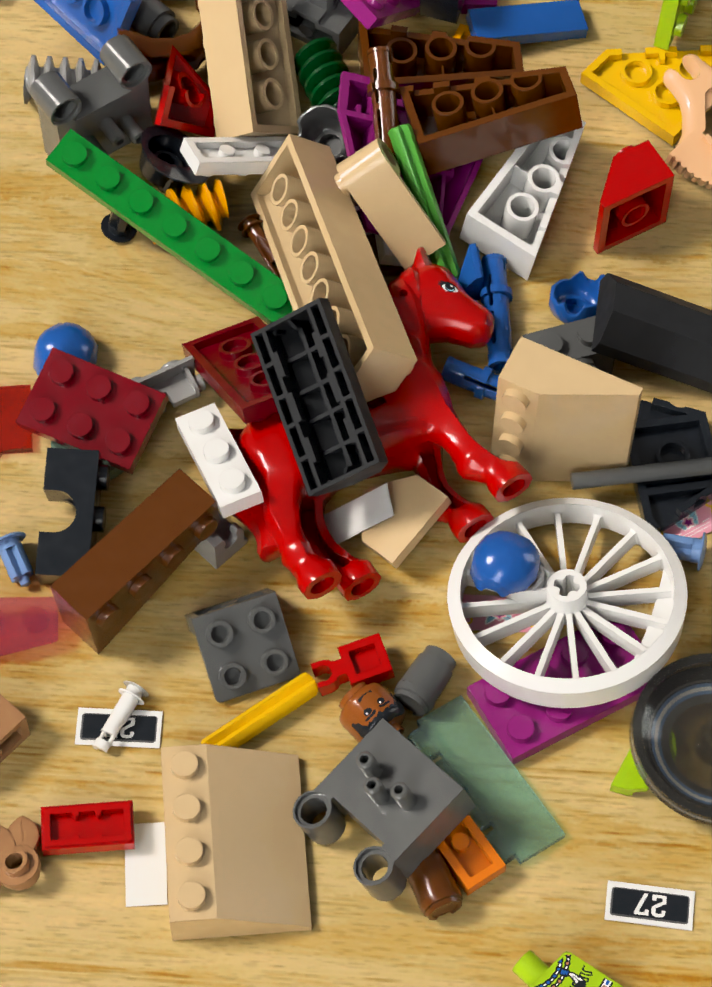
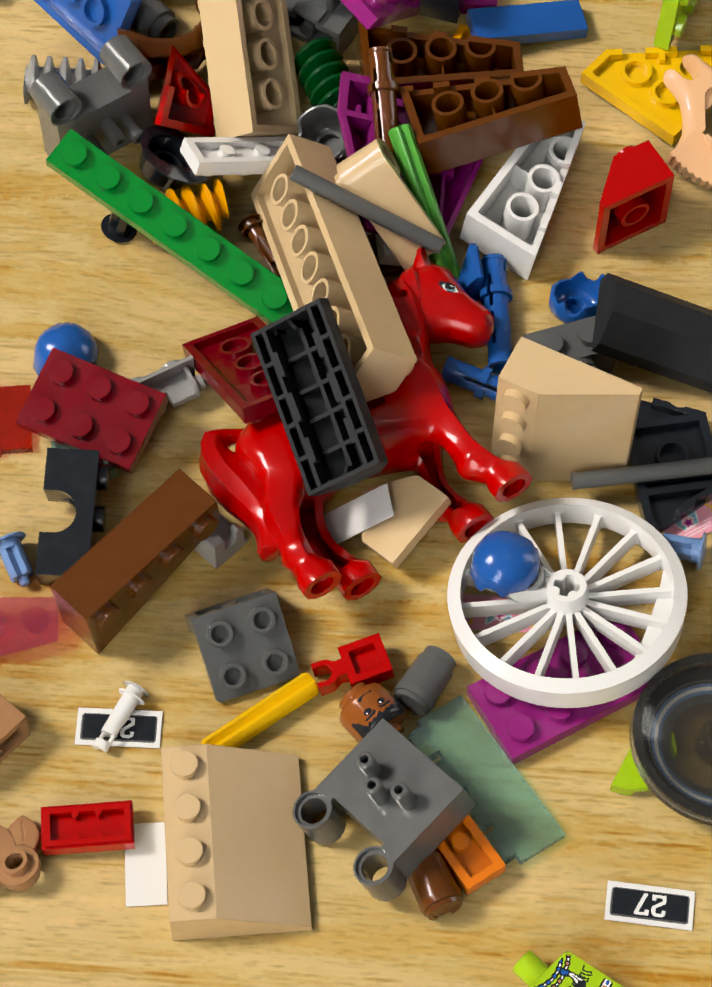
white plate [175,402,264,519] -> none
none -> dark grey bar [289,164,445,254]

